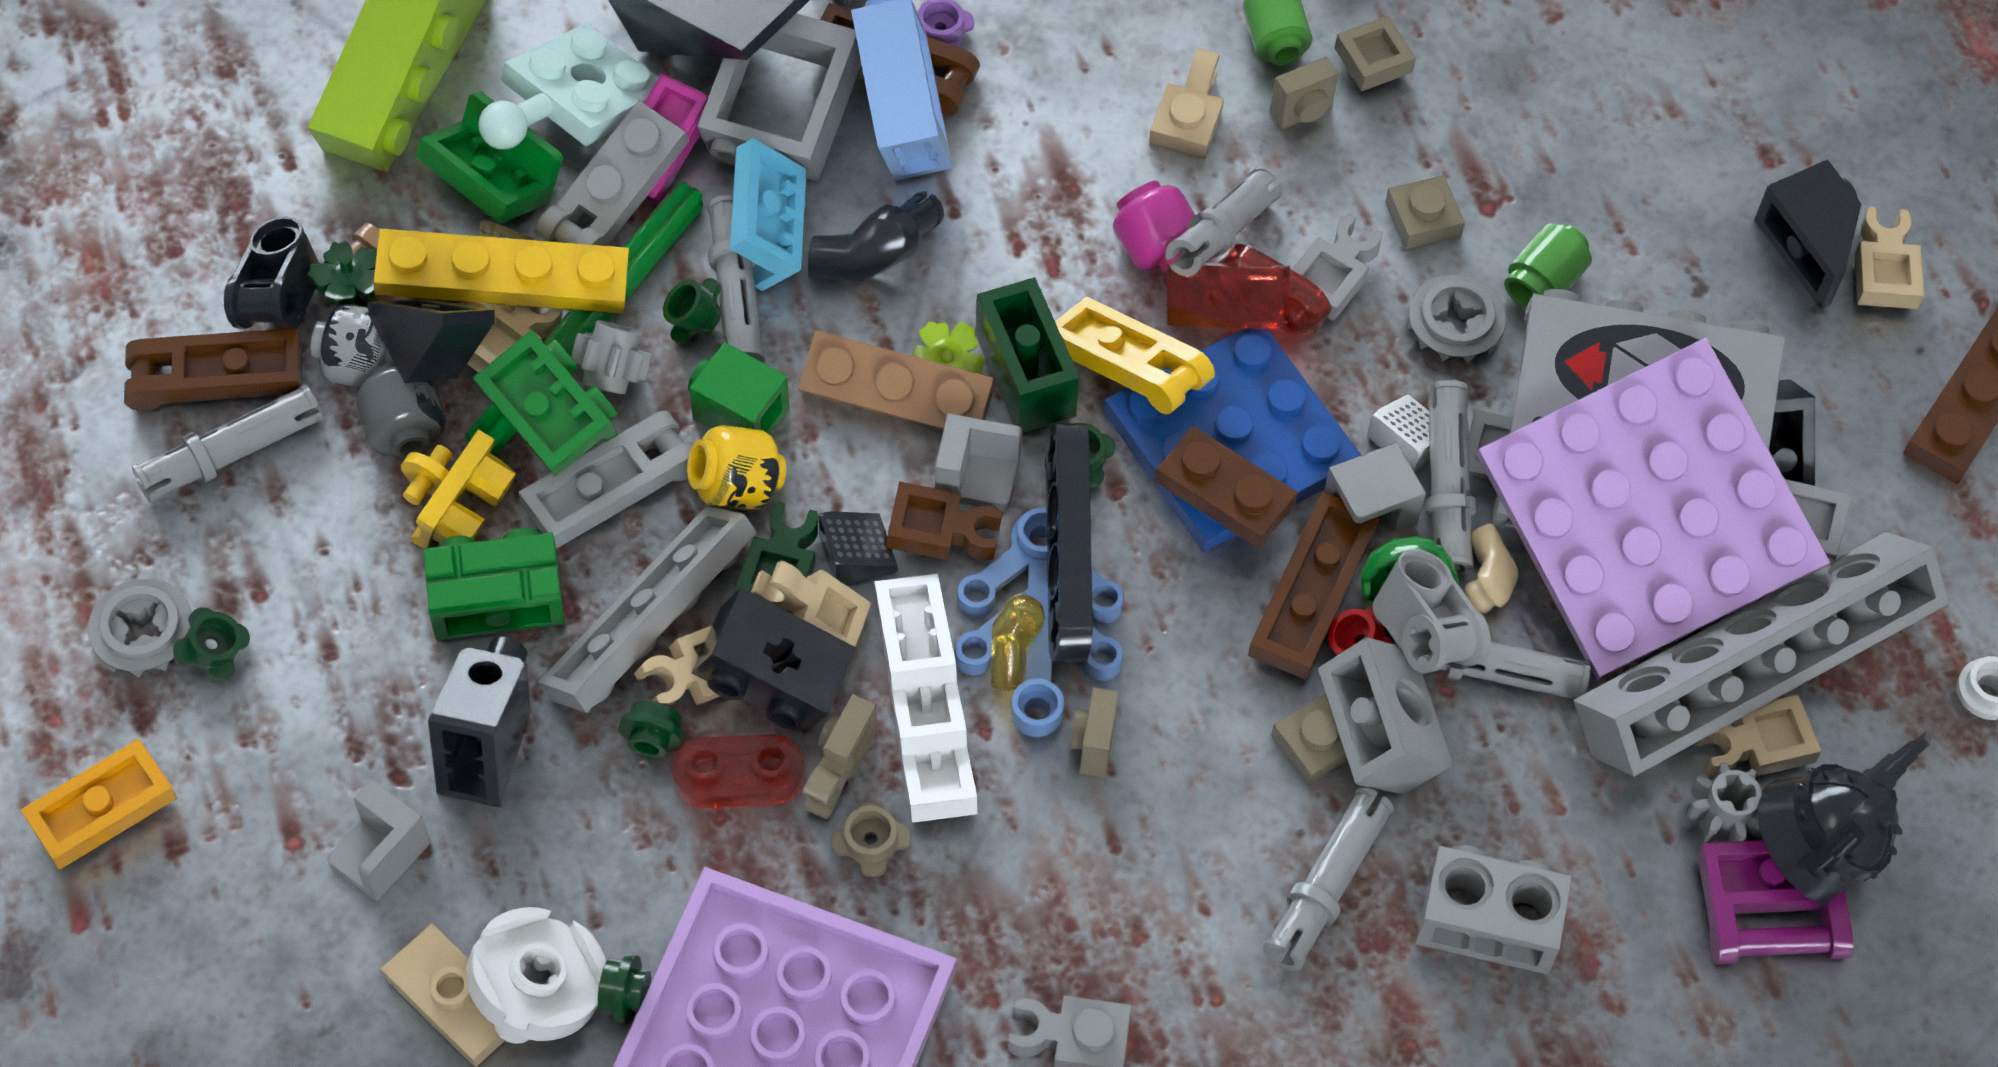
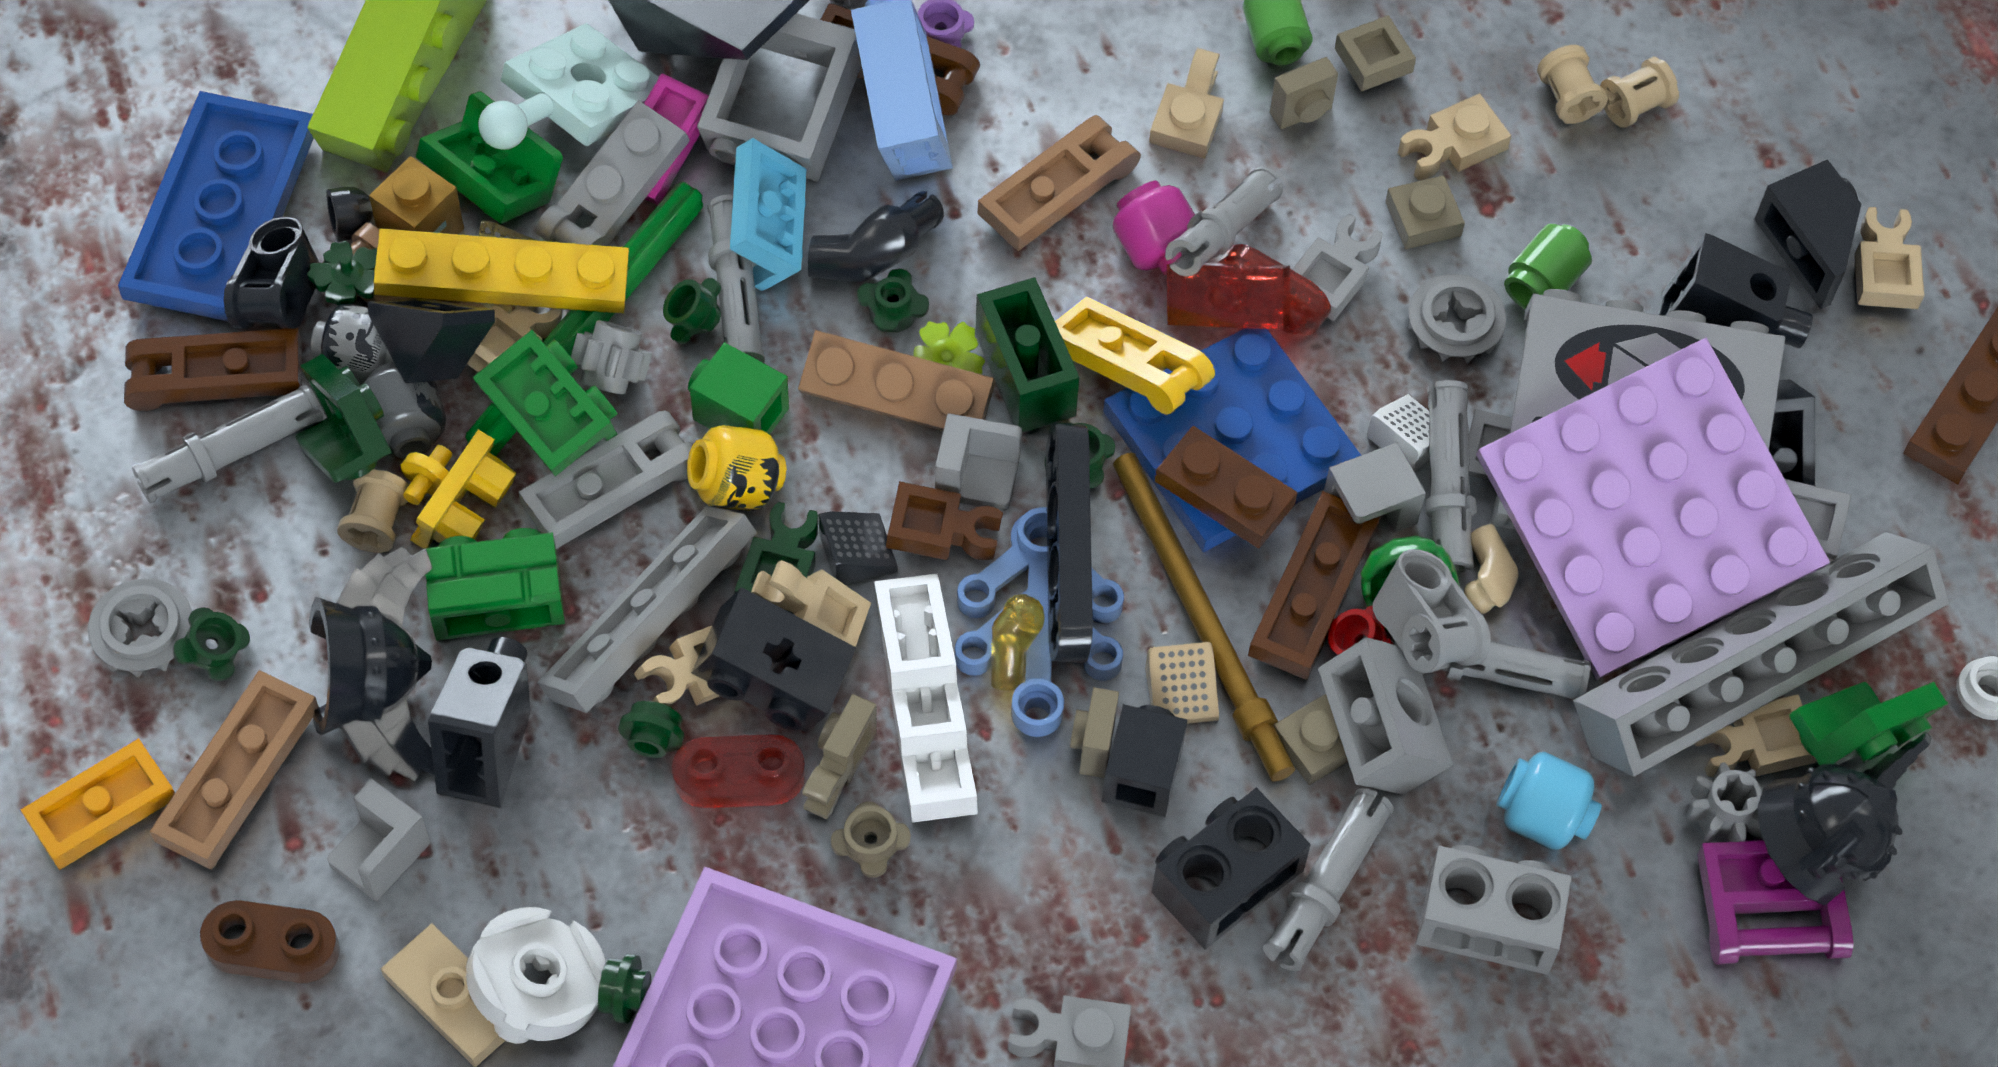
none -> blue plate [118,91,314,321]
none -> medium nougat plate [150,670,319,870]
none -> reddish brown plate [200,900,340,983]
none -> dark green bracket [295,354,392,483]
none -> black helmet [309,546,435,781]
none -> black hinge [326,186,374,237]
none -> tan bush [337,469,408,553]
none -> pearl gold brick [369,156,464,235]
none -> dark green plate [857,268,929,333]
none -> medium nougat plate [977,115,1141,251]
none -> black brick [1102,704,1188,817]
none -> pearl gold bar [1113,453,1295,781]
none -> tan slope [1145,642,1219,724]
none -> black brick [1152,787,1311,950]
none -> tan plate [1398,93,1511,180]
none -> medium azure head [1497,752,1602,851]
none -> tan bush [1537,45,1608,124]
none -> tan bush [1600,56,1679,128]
none -> black torso [1658,233,1813,349]
none -> green bracket [1789,682,1948,765]

